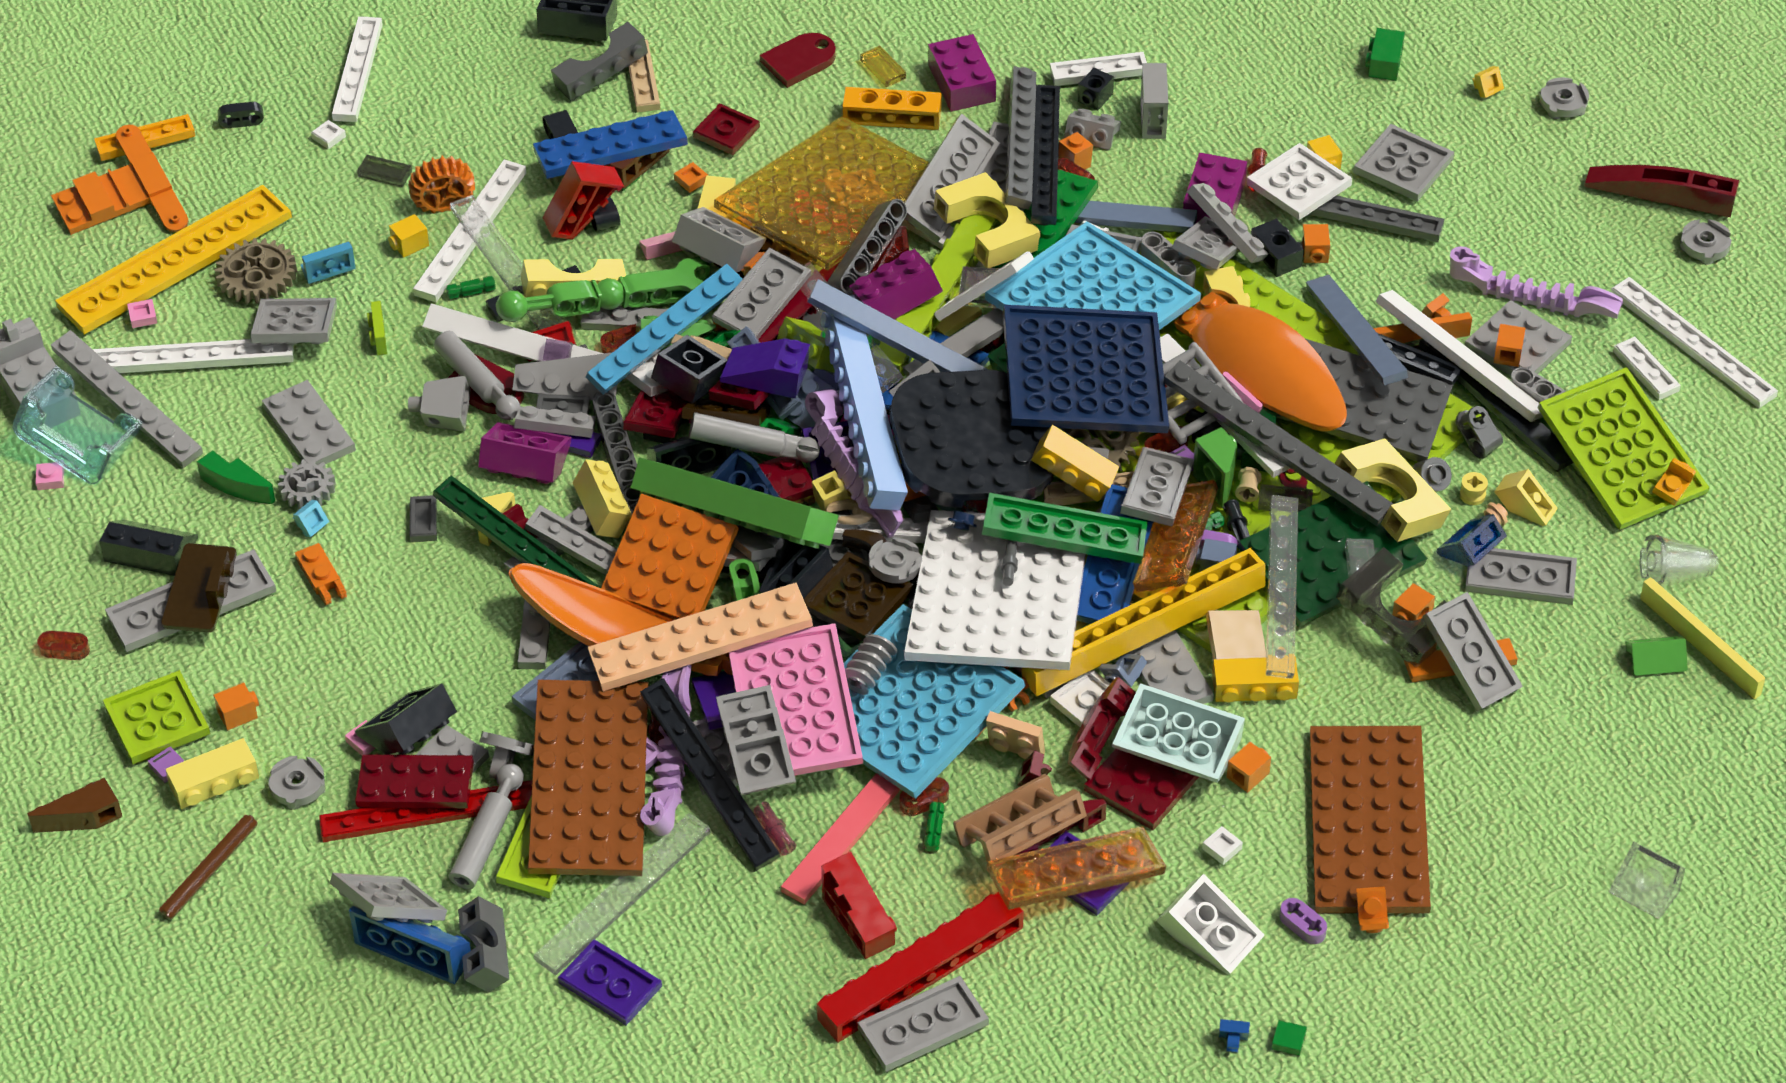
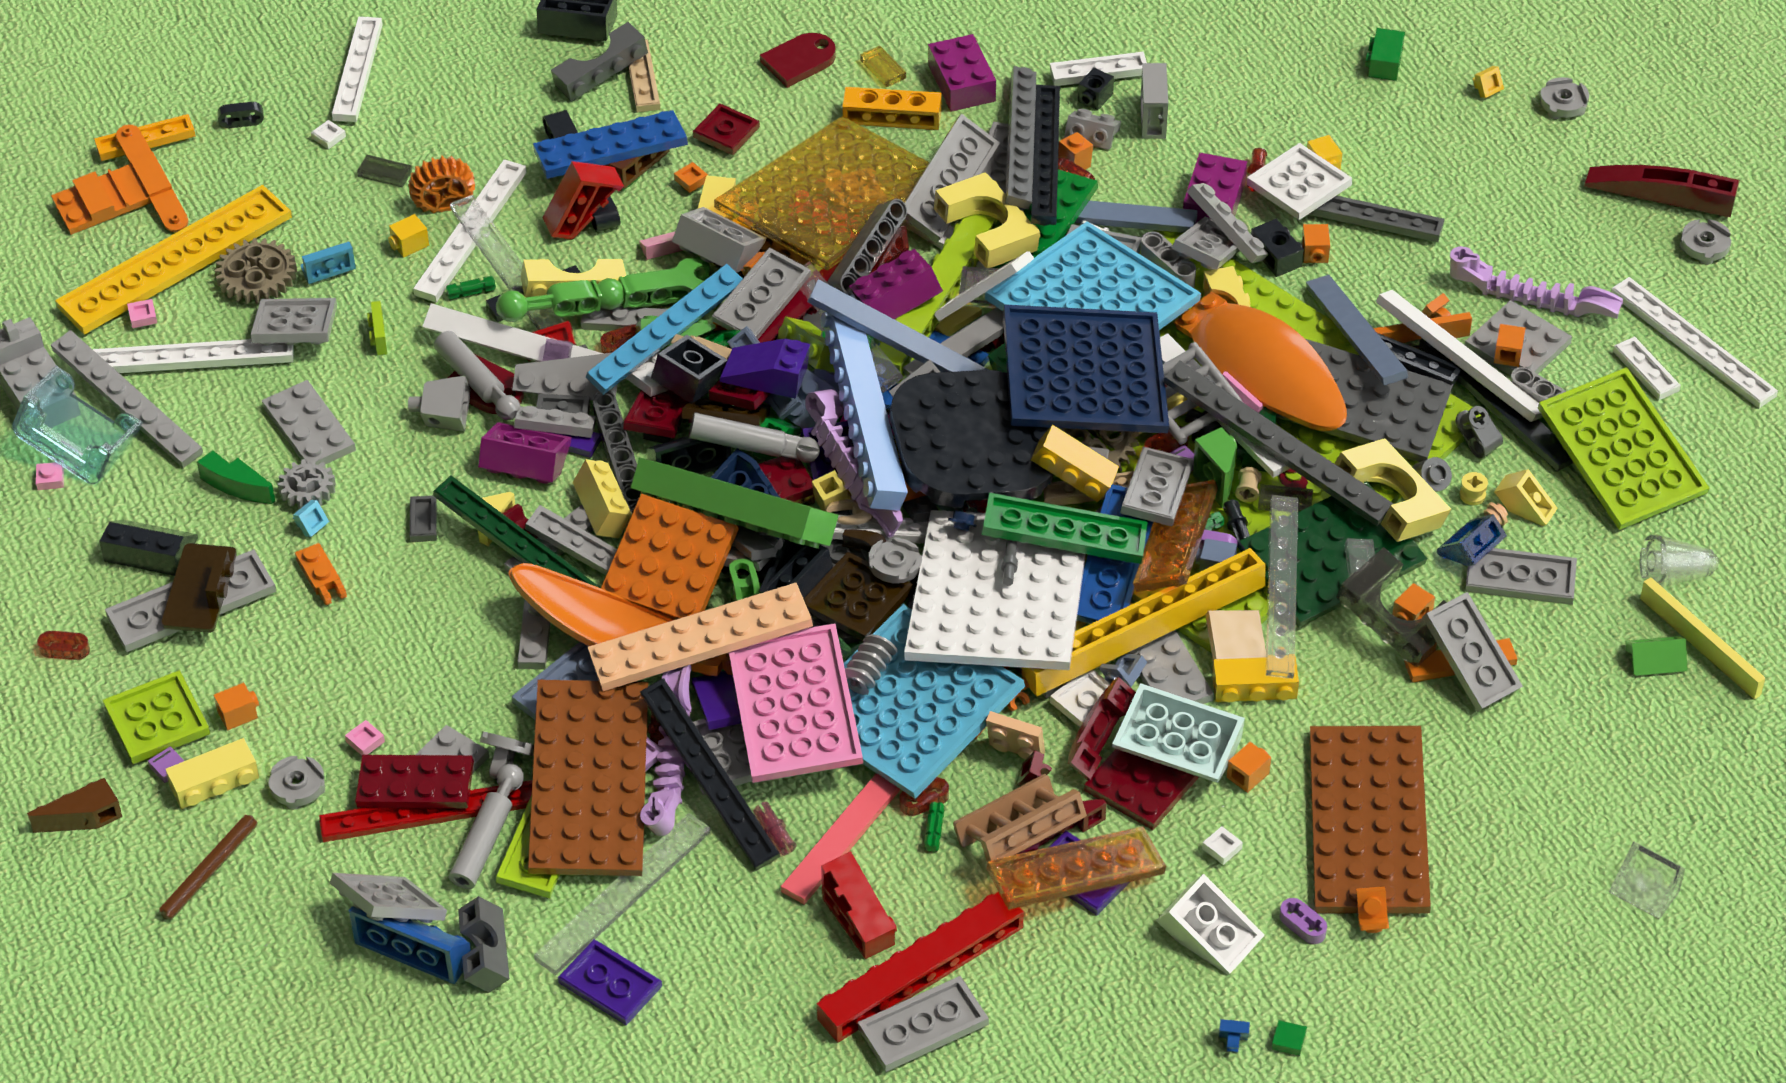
black slope [355,683,457,755] -> none
light grey slope [716,685,796,795] -> none
light grey plate [1353,124,1454,202] -> none
light orange bracket [1652,458,1696,506] -> none

